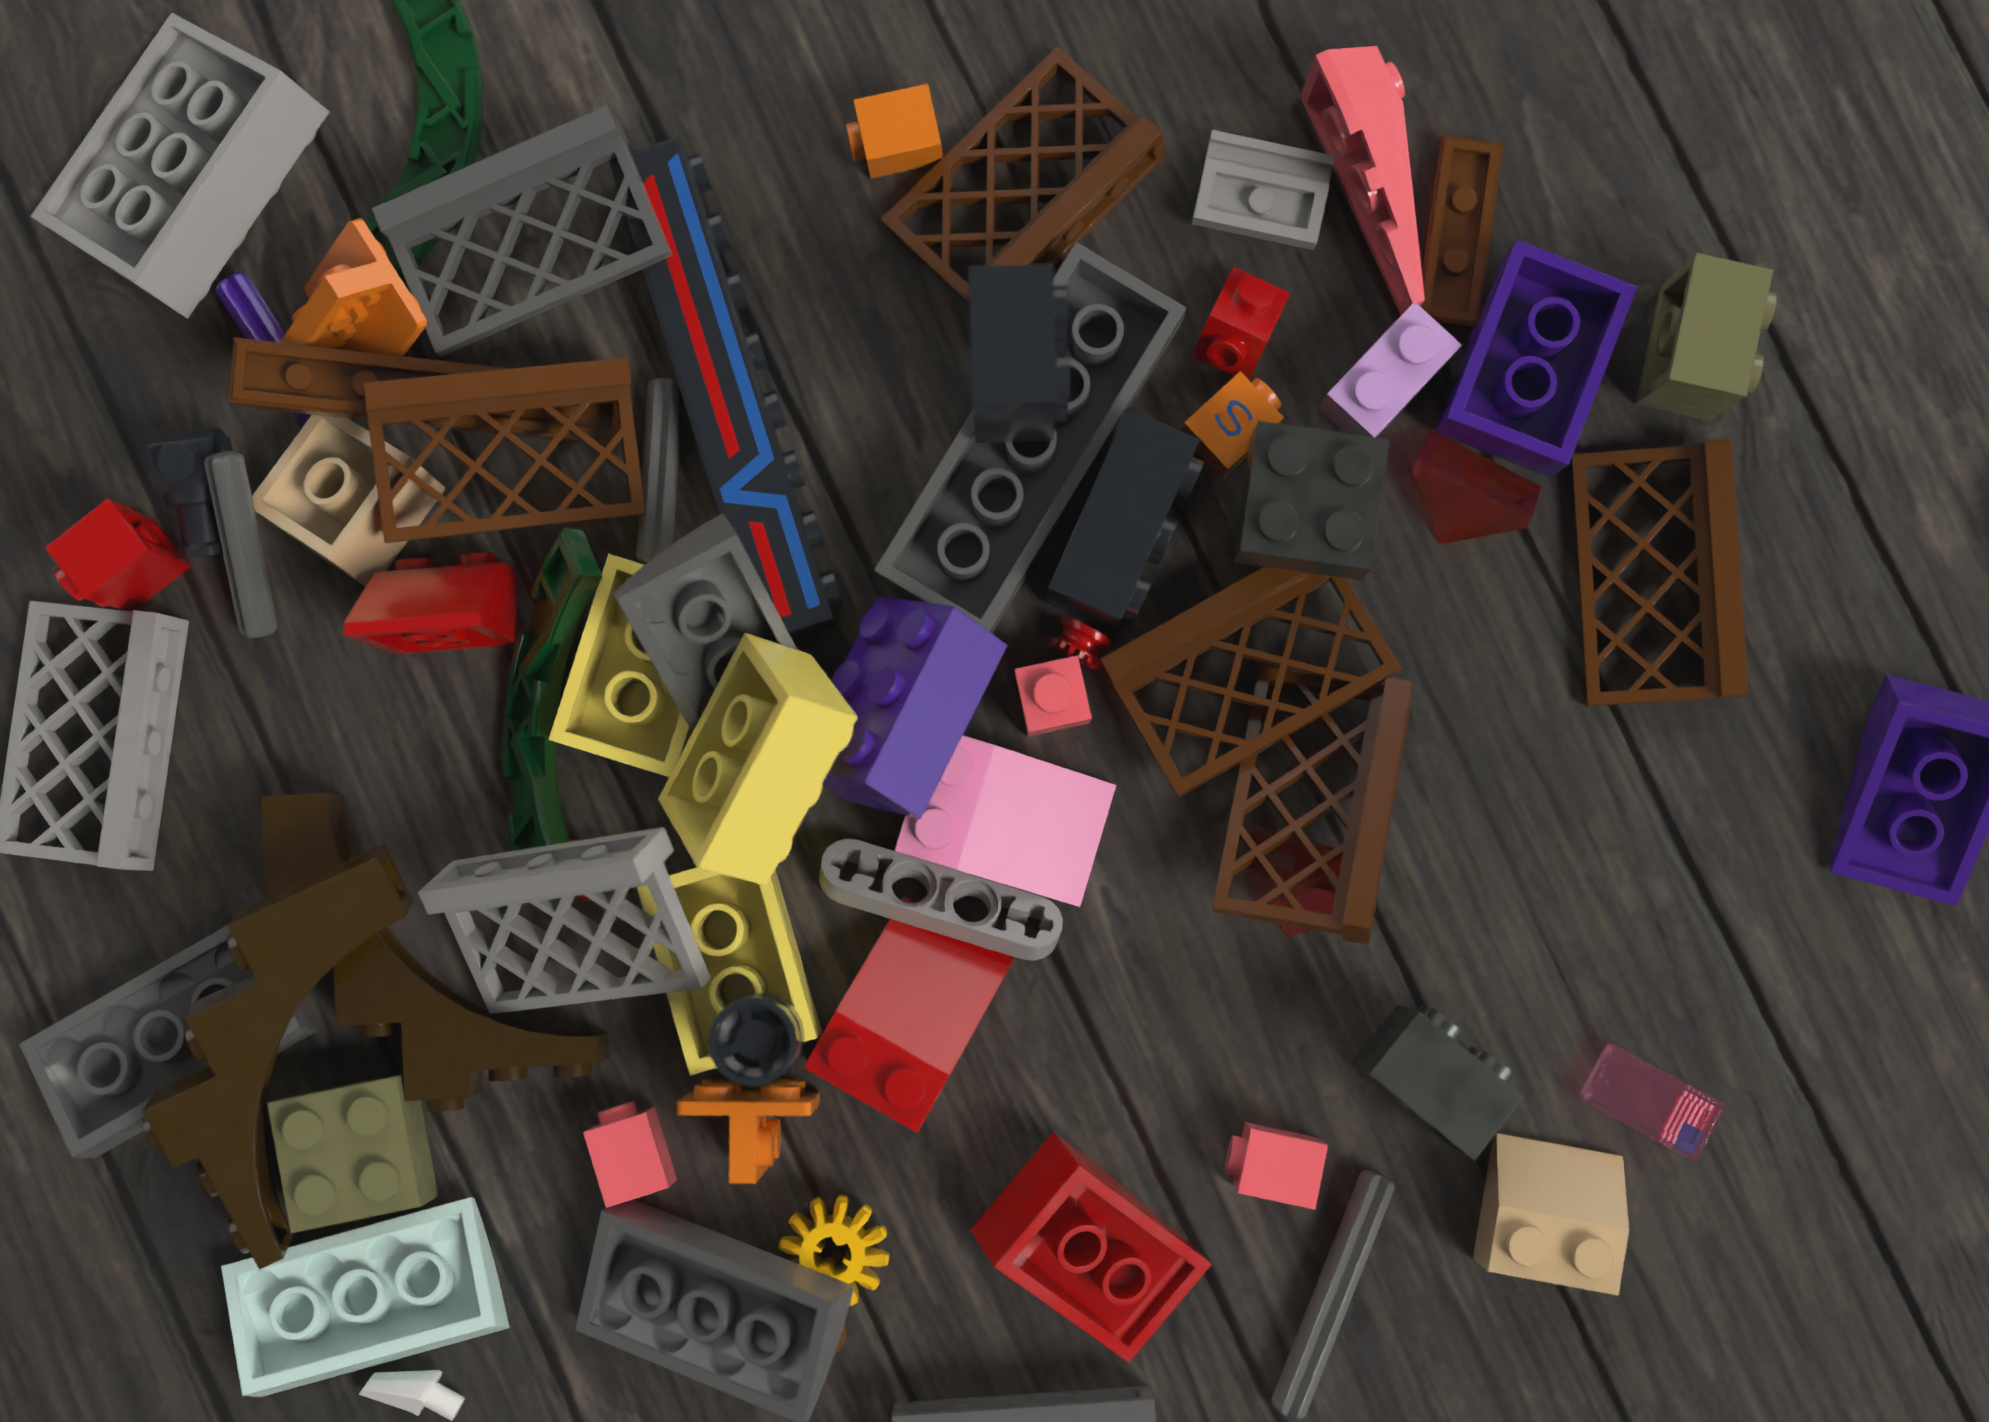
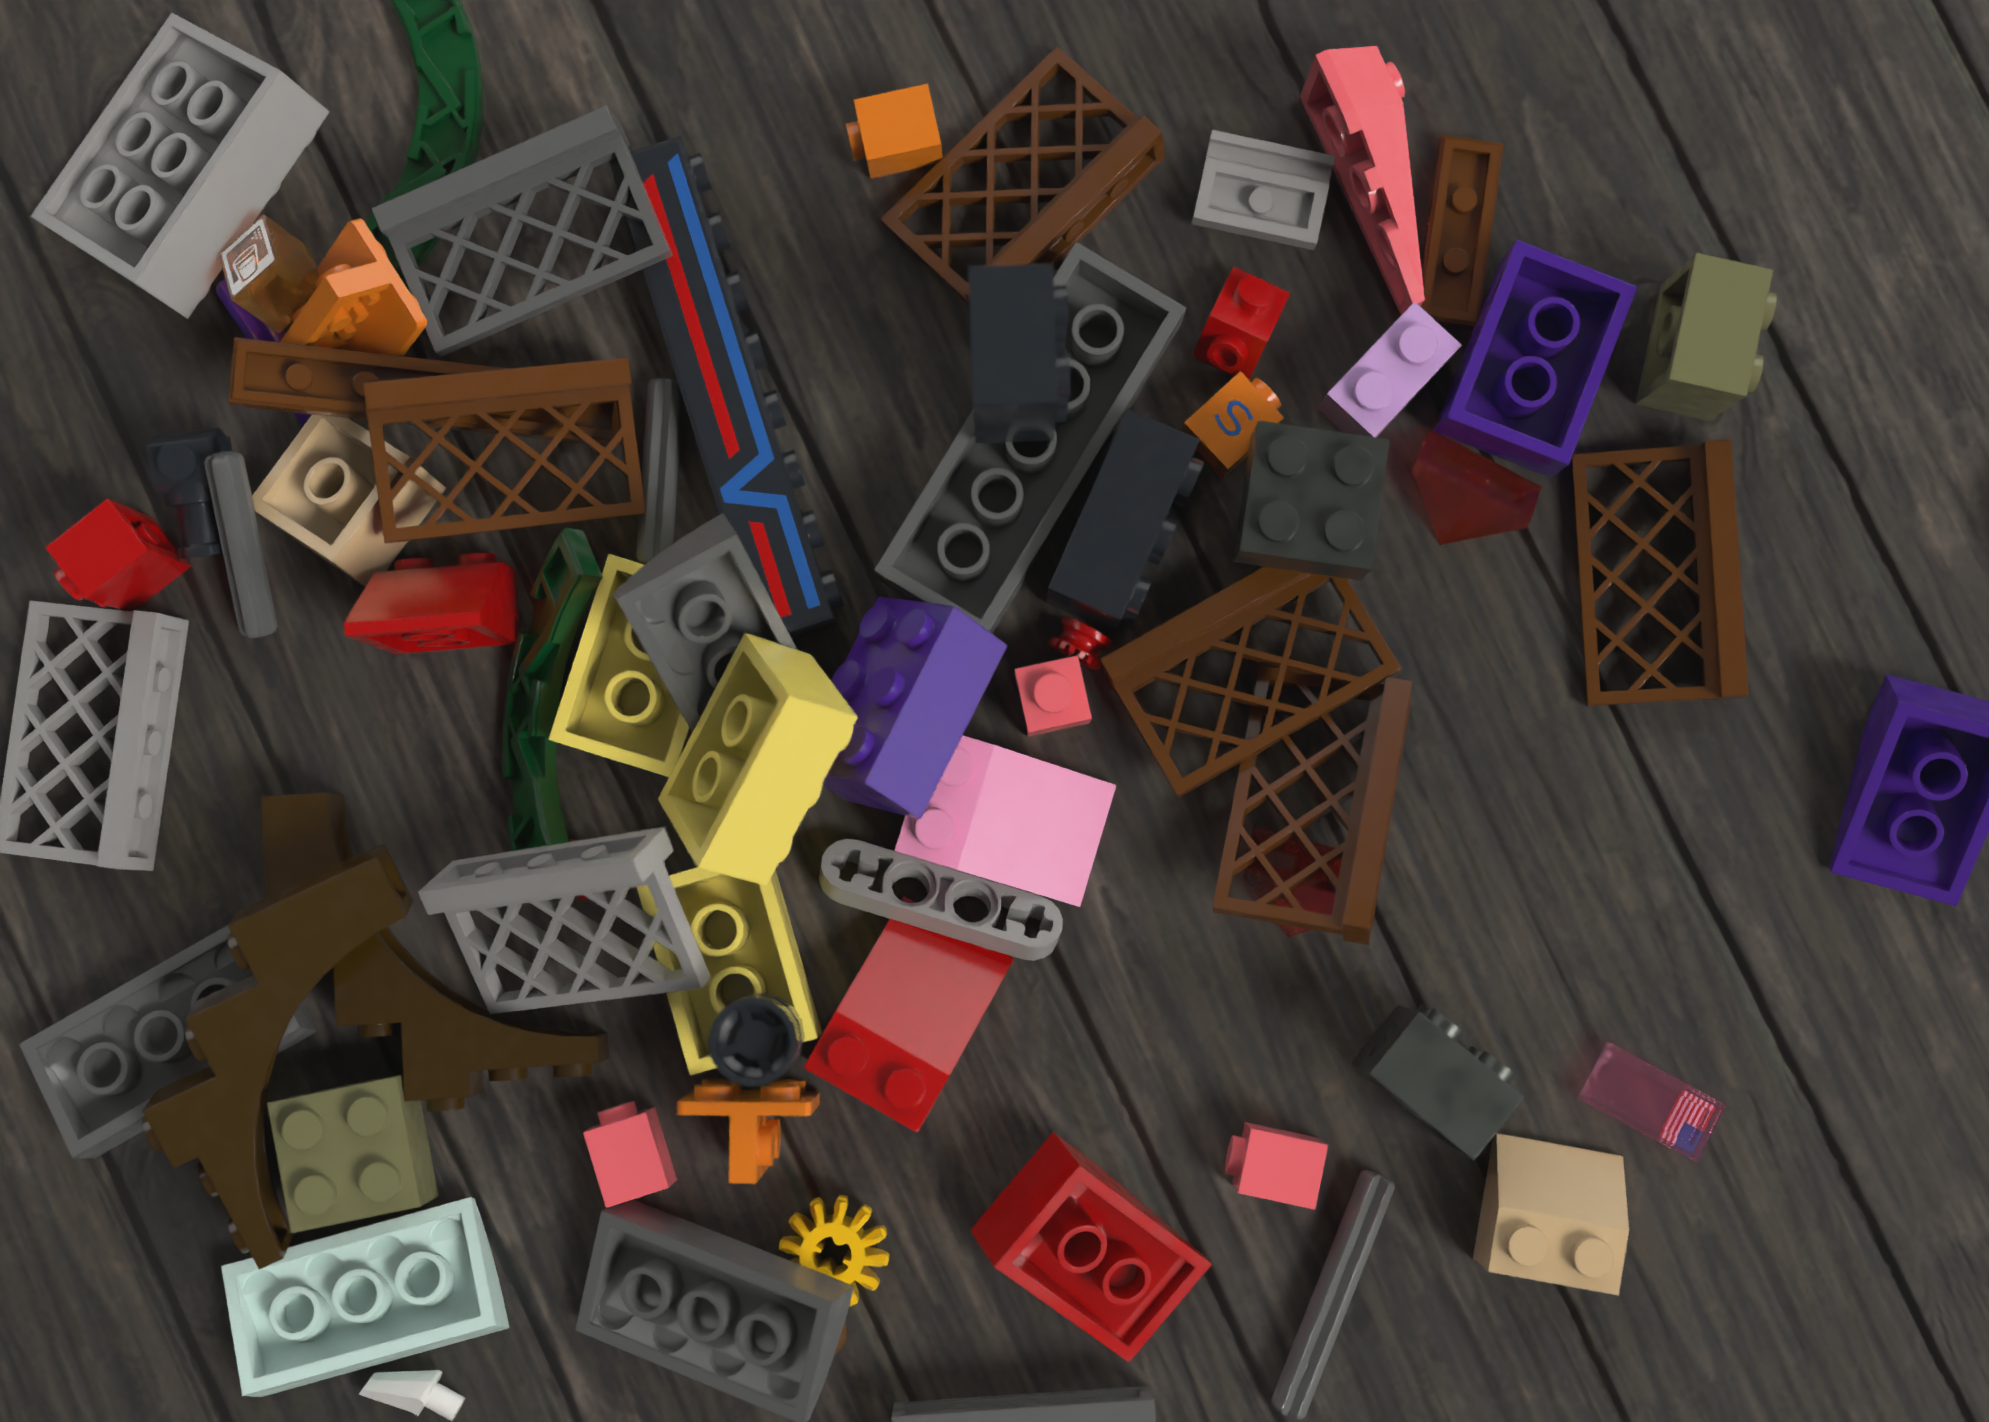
none -> clear orange brick [219,214,319,333]

